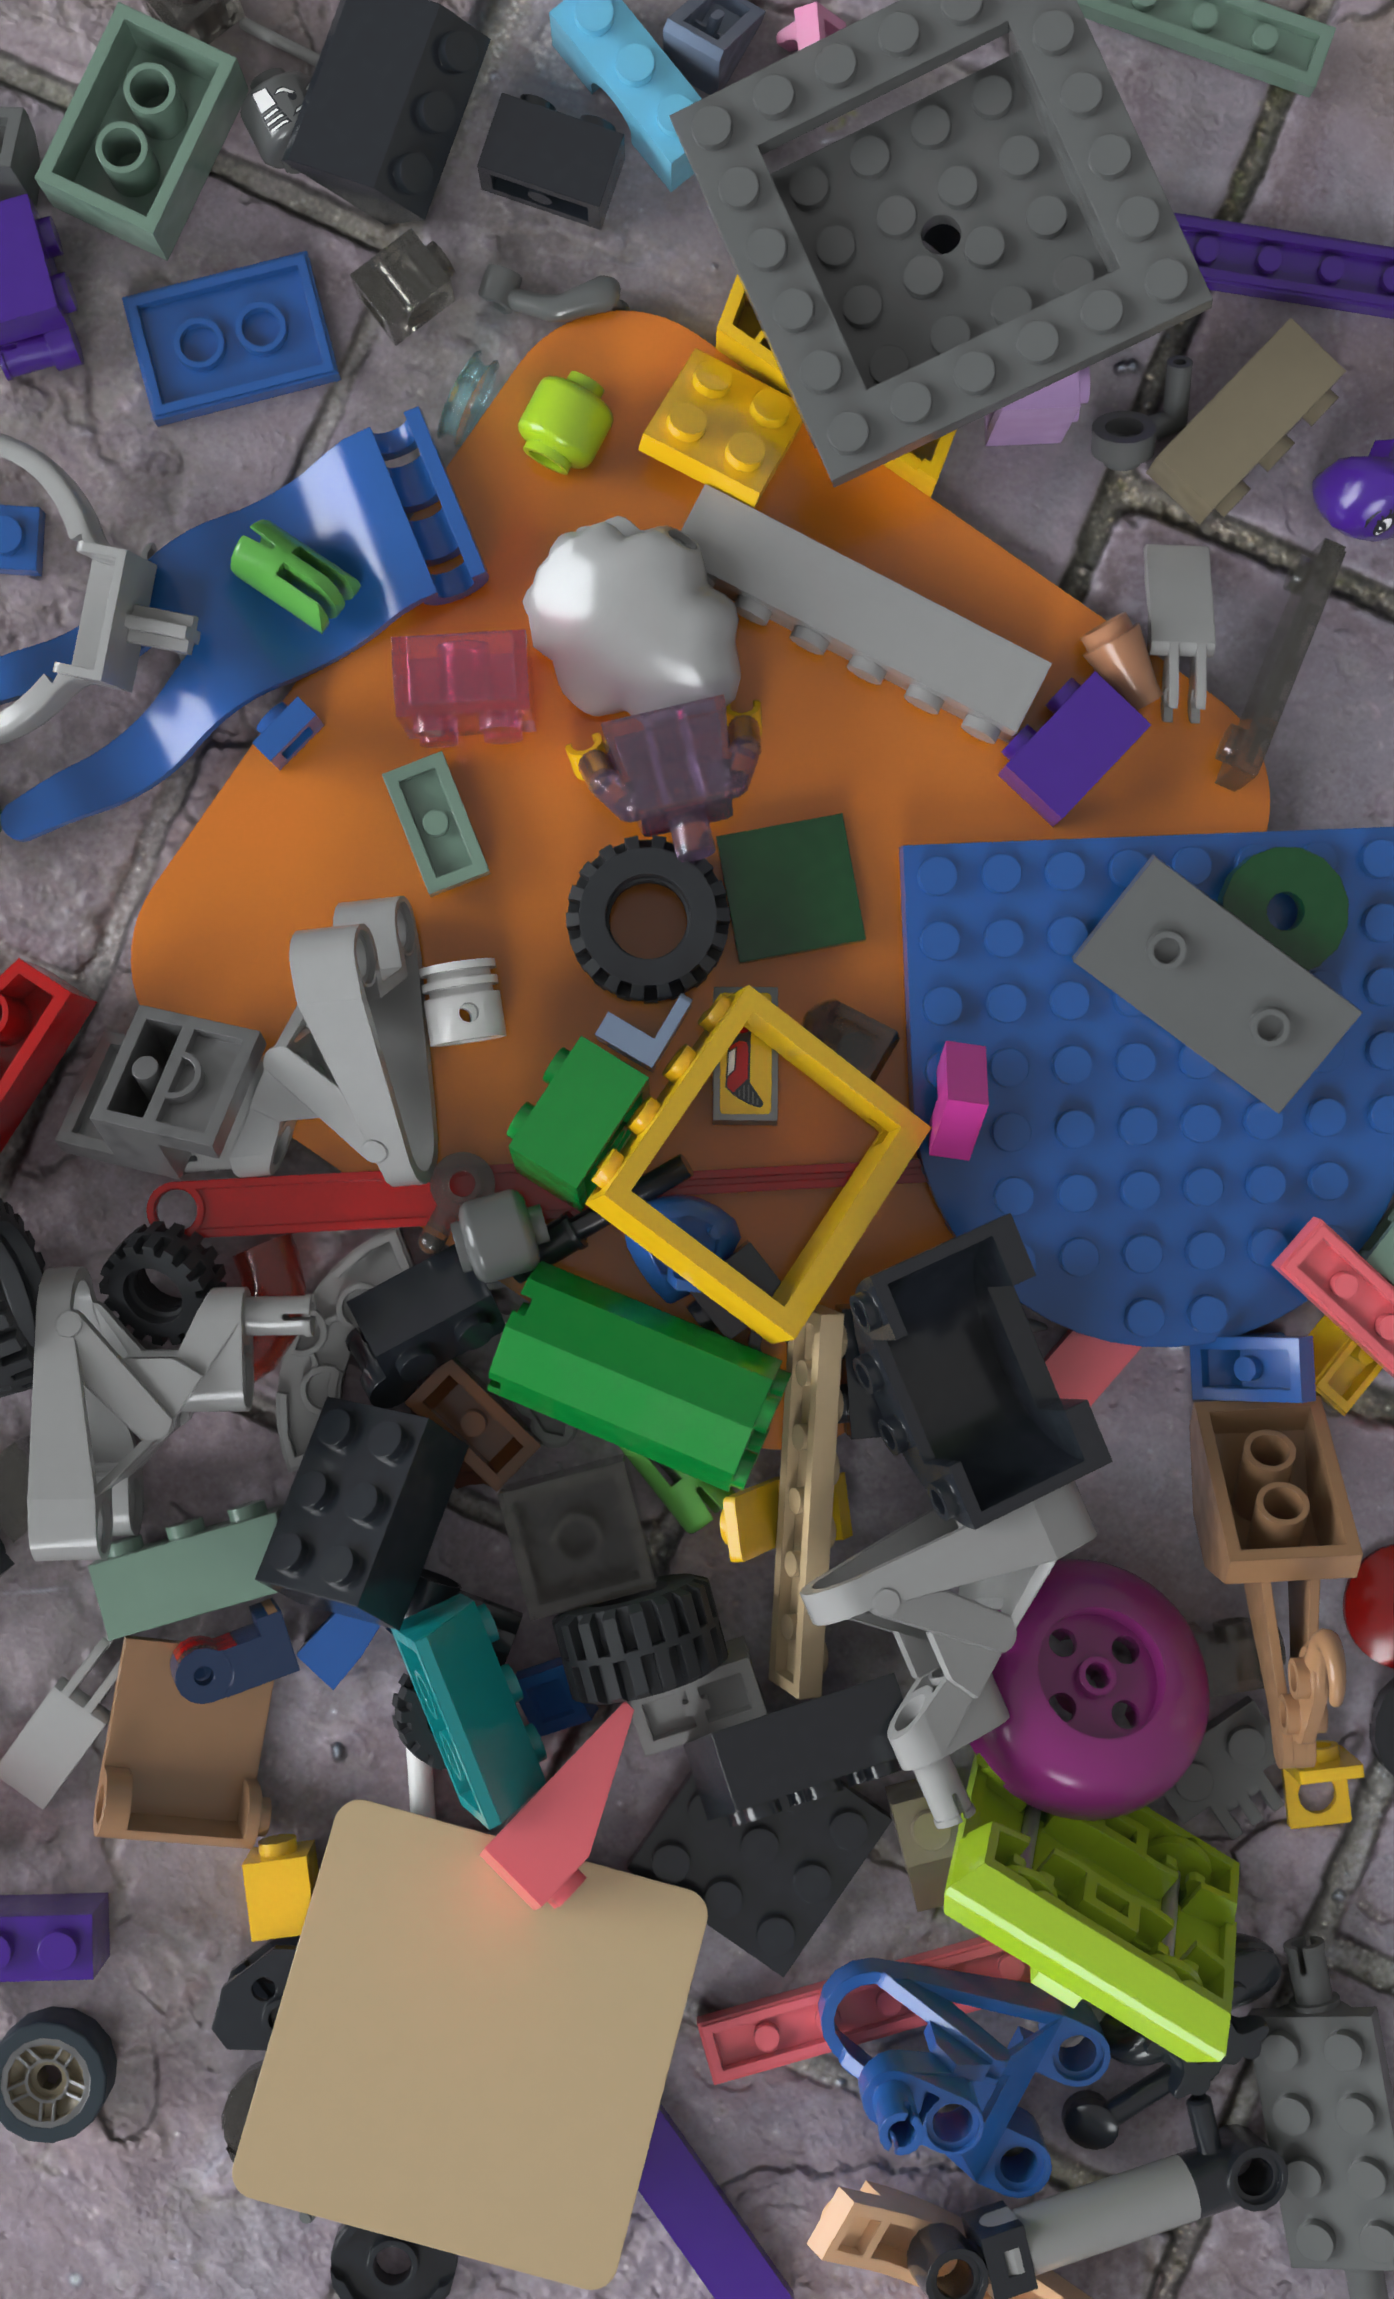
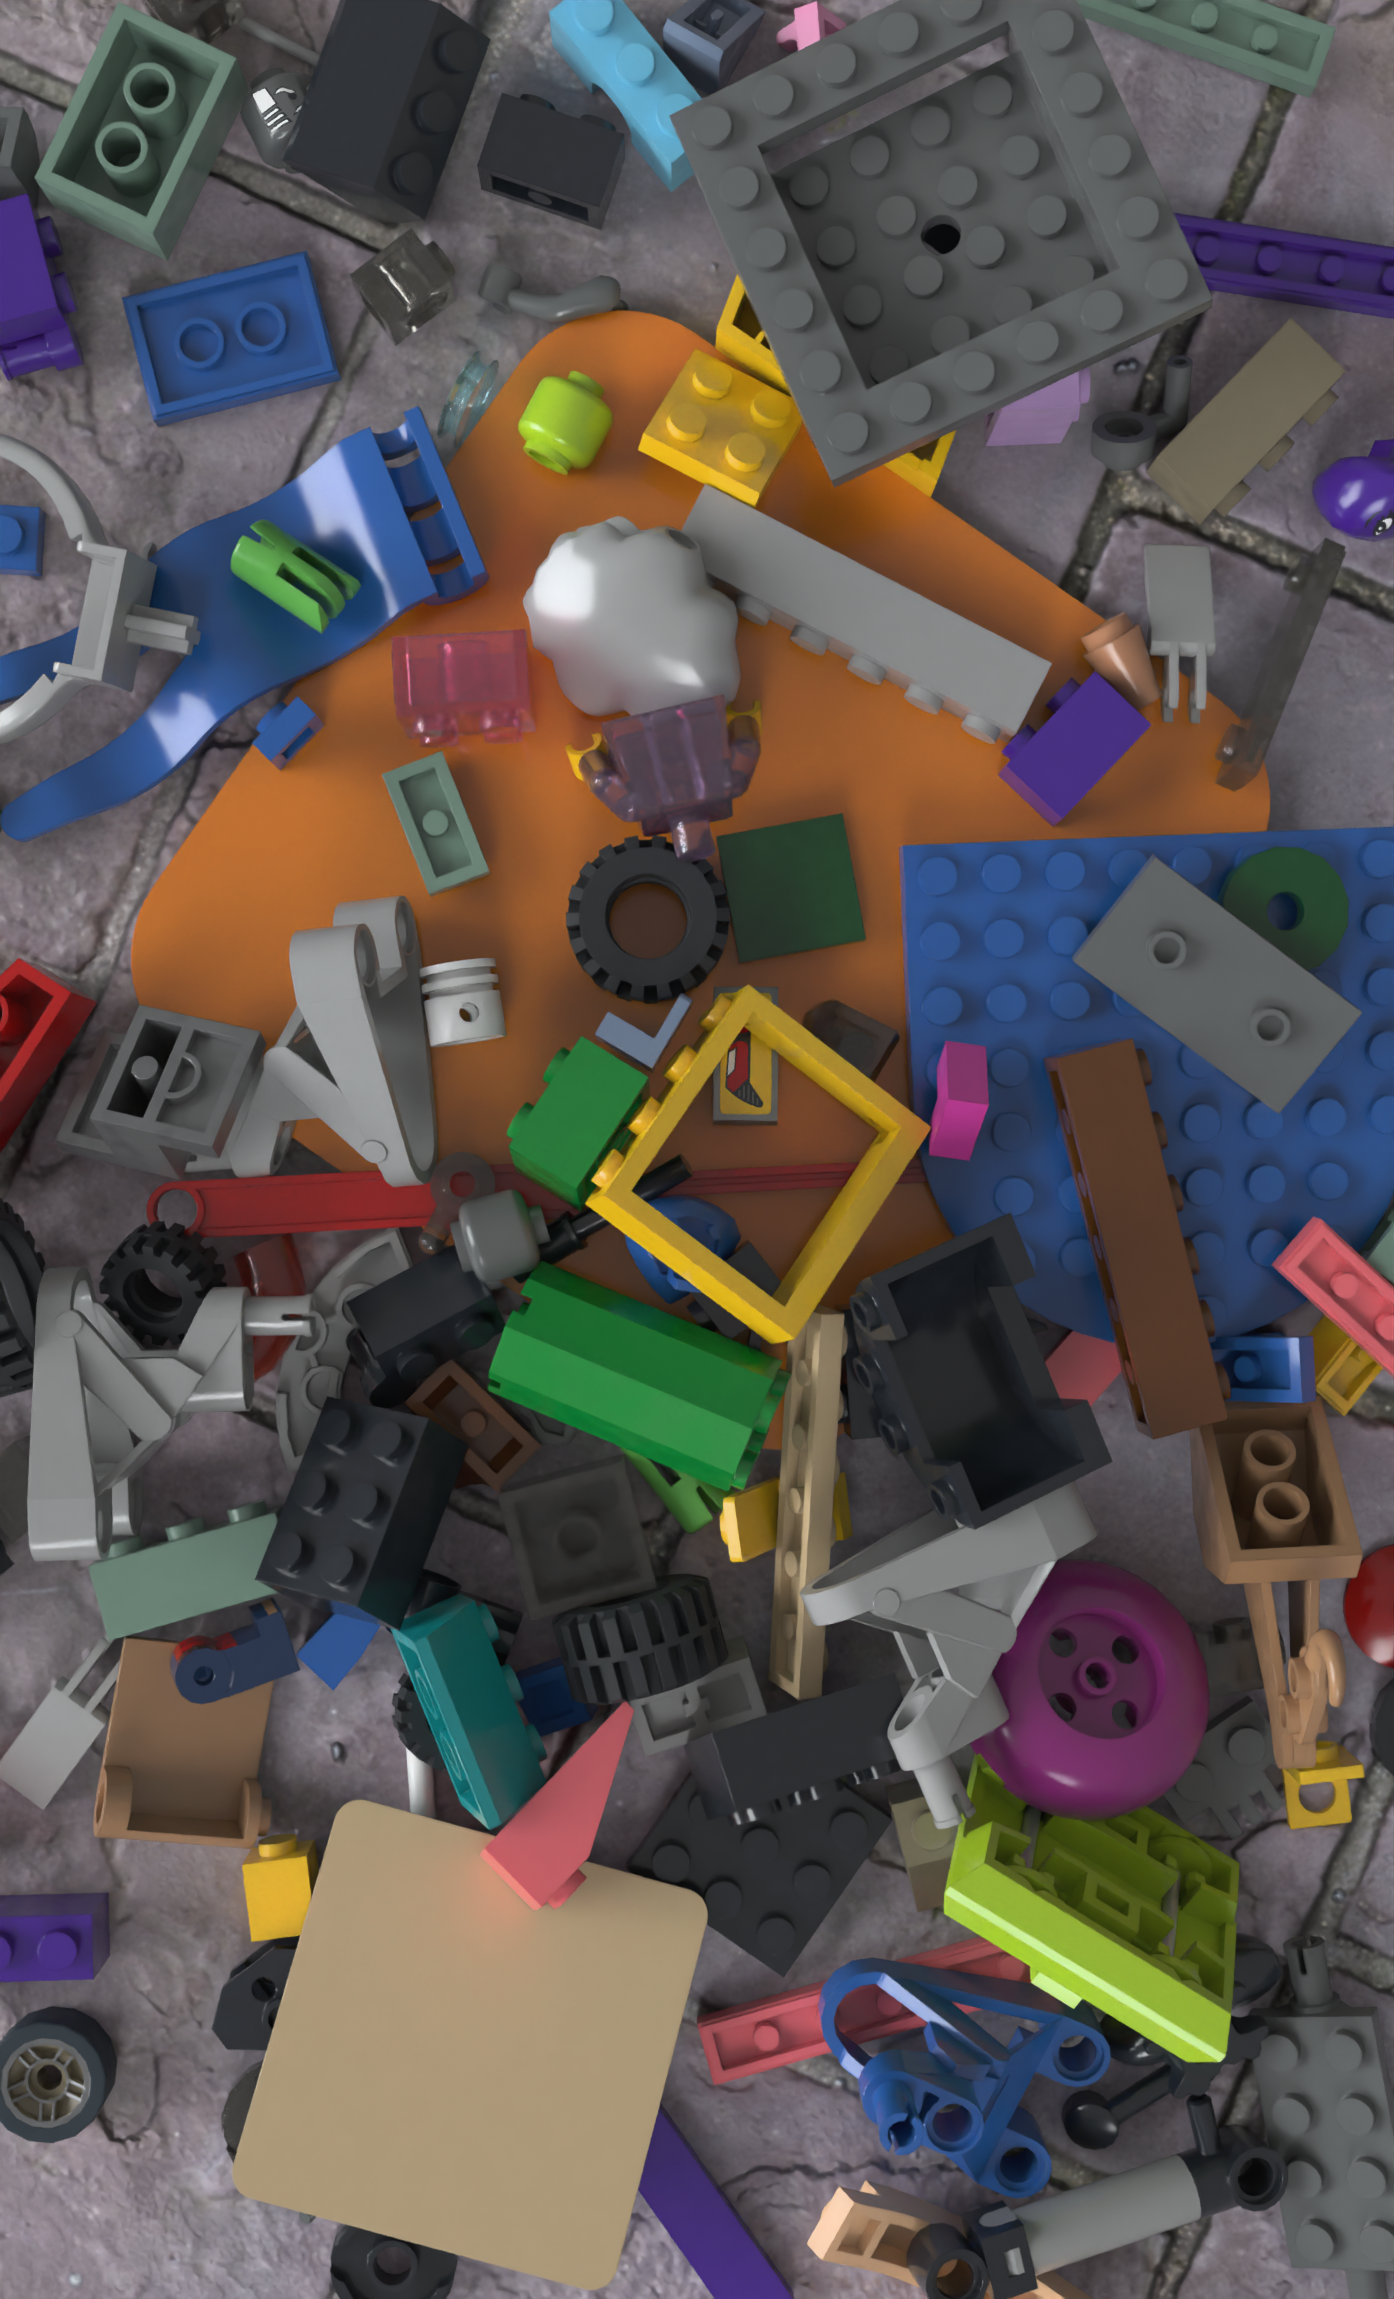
none -> reddish brown brick [1043,1038,1231,1440]

